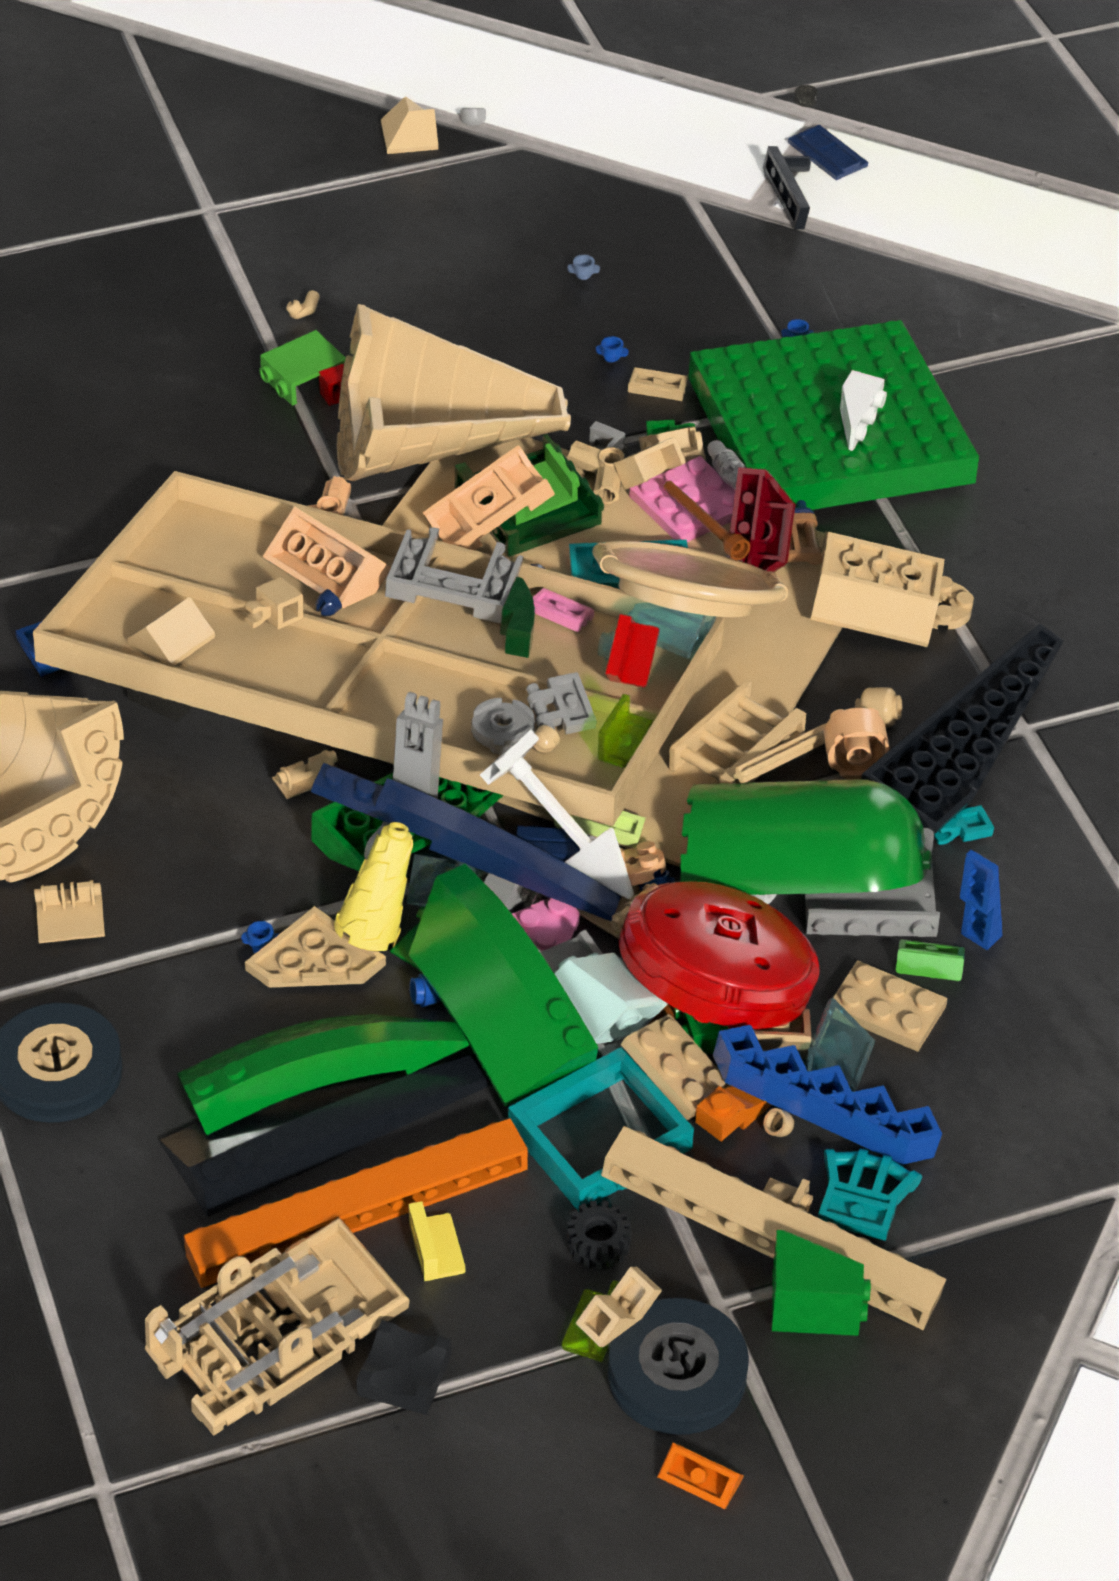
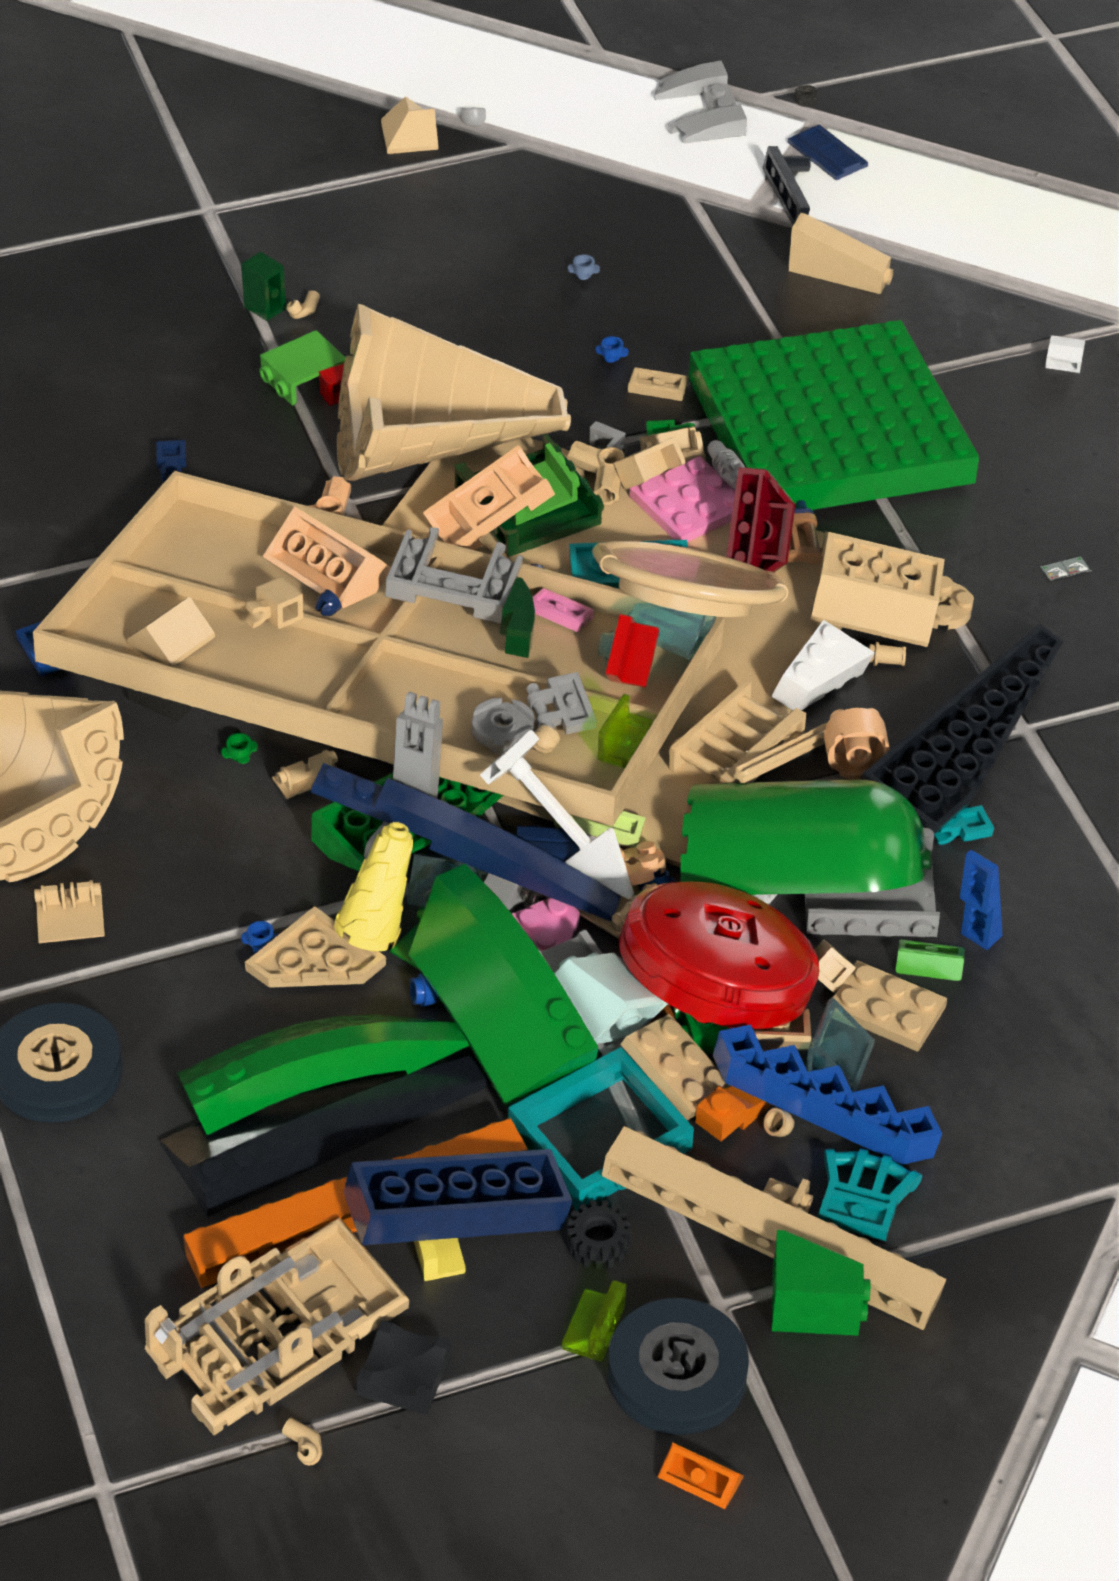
tan slope [576,1267,662,1347] -> none
dark orange piece [663,481,750,561] -> none
blue plate [781,319,814,337] -> none
white slope [840,370,887,451] -> none
tan head [855,687,902,728] -> none
none -> dark blue plate [156,440,186,482]
none -> green plate [221,733,258,764]
none -> dark green brick [241,252,286,321]
none -> tan arm [282,1418,323,1466]
none -> dark blue brick [343,1149,572,1245]
none -> light grey wedge [654,60,747,144]
none -> white wedge [771,620,875,710]
none -> tan slope [789,213,893,294]
none -> tan panel [815,939,856,993]
none -> tan pin [869,642,906,666]
none -> light grey sticker [1040,556,1091,581]
none -> white piece [1045,335,1085,373]

